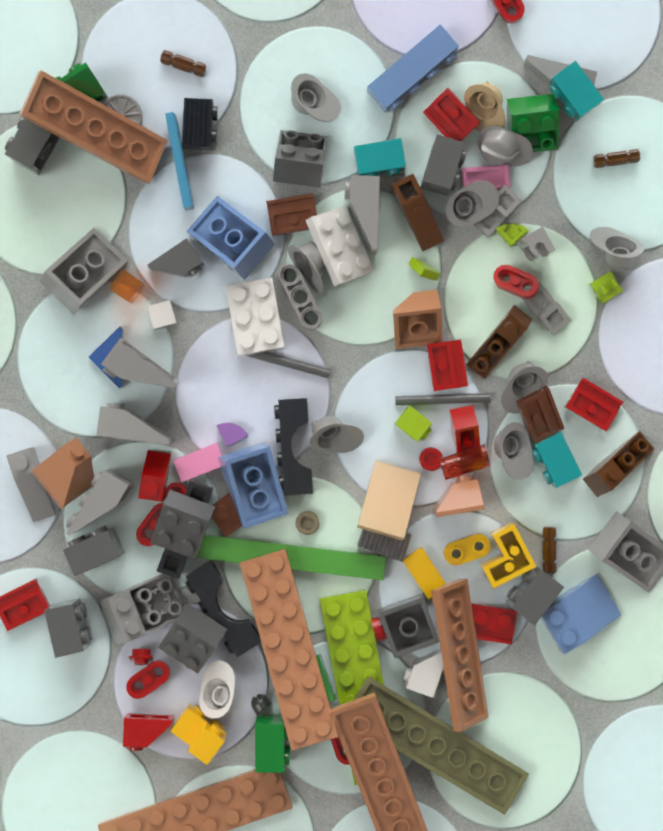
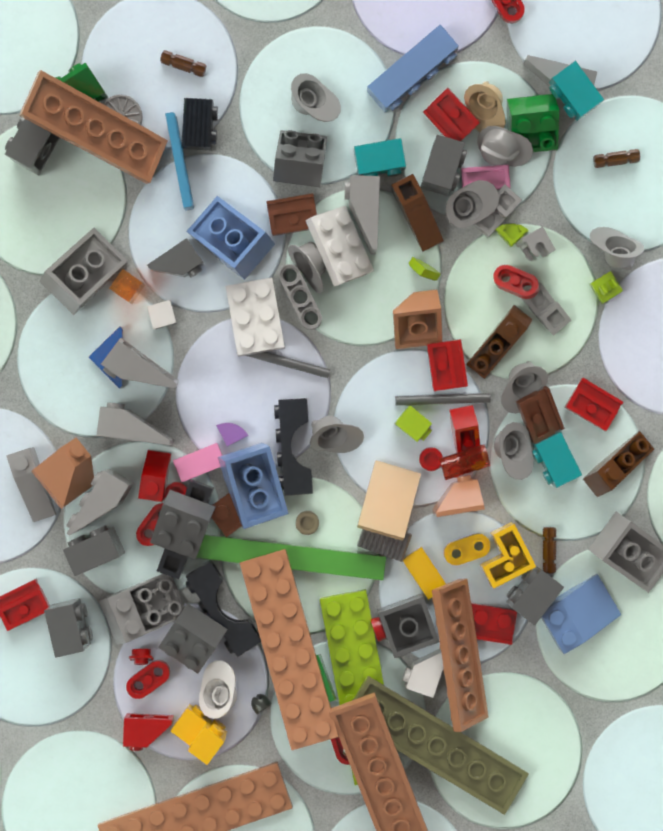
green piece [255,714,290,773] -> none

